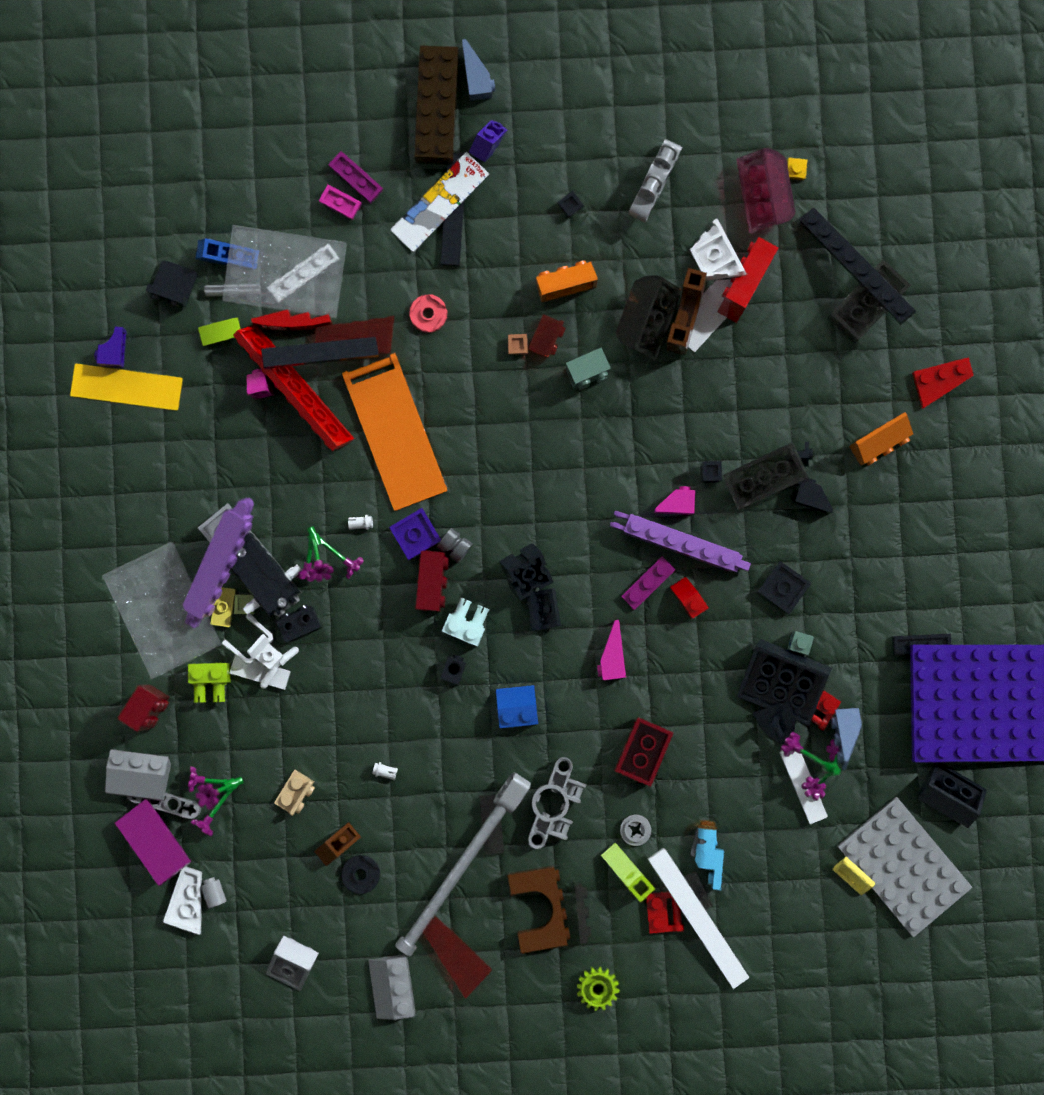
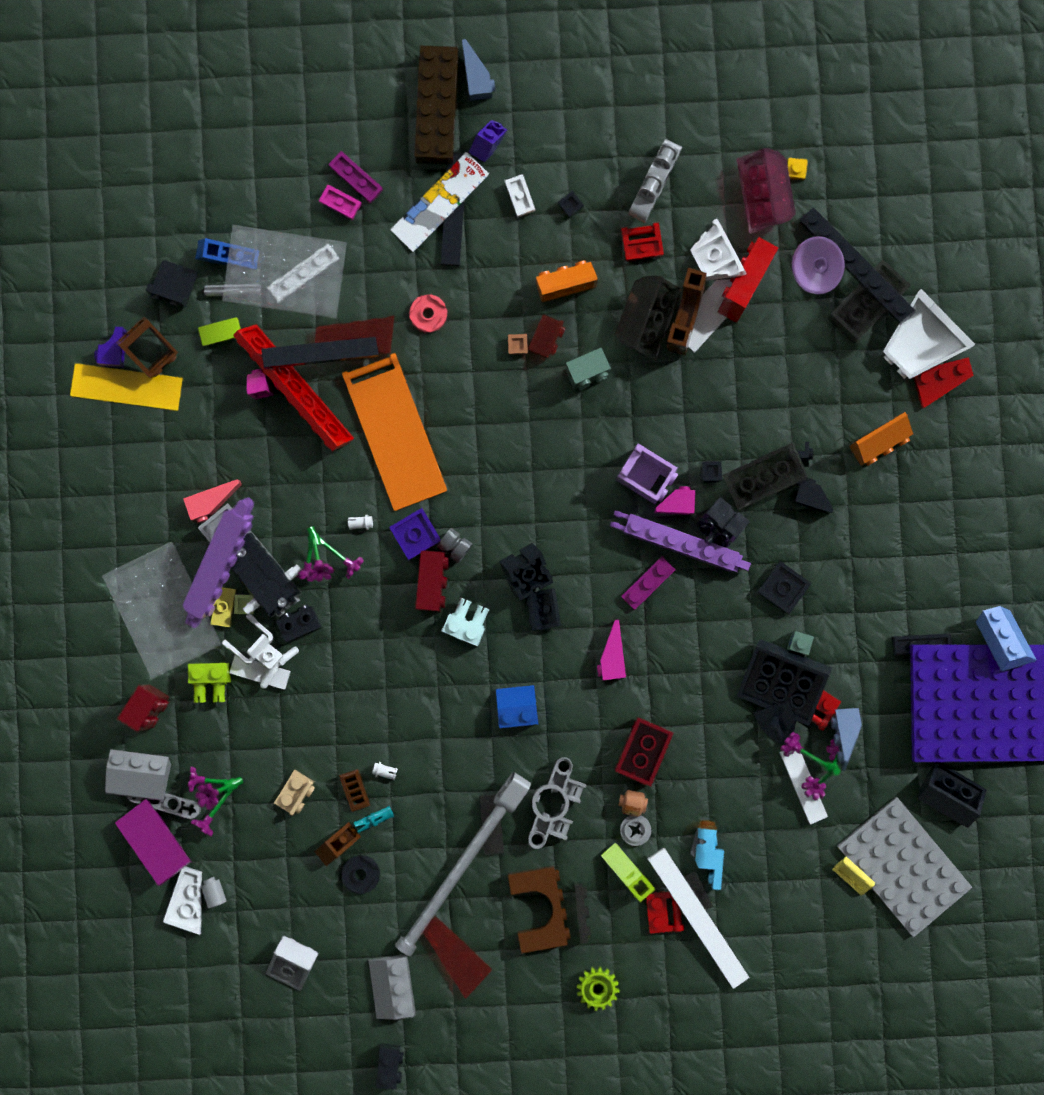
red slope [251,309,332,330] -> none
black brick [440,654,467,685] -> none
red slope [670,577,709,619] -> none
none -> reddish brown window [116,317,178,378]
none -> coral slope [183,479,242,523]
none -> reddish brown slope [339,769,370,812]
none -> teal pin [354,806,394,833]
none -> black brick [376,1043,404,1090]
none -> white plate [505,174,535,218]
none -> lavender container [616,444,678,504]
none -> nougat head [618,790,648,817]
none -> red plate [621,222,664,261]
none -> black brick [696,497,750,548]
none -> lavender hat [792,236,845,294]
none -> white cone [883,289,975,379]
none -> medium blue slope [976,606,1036,671]

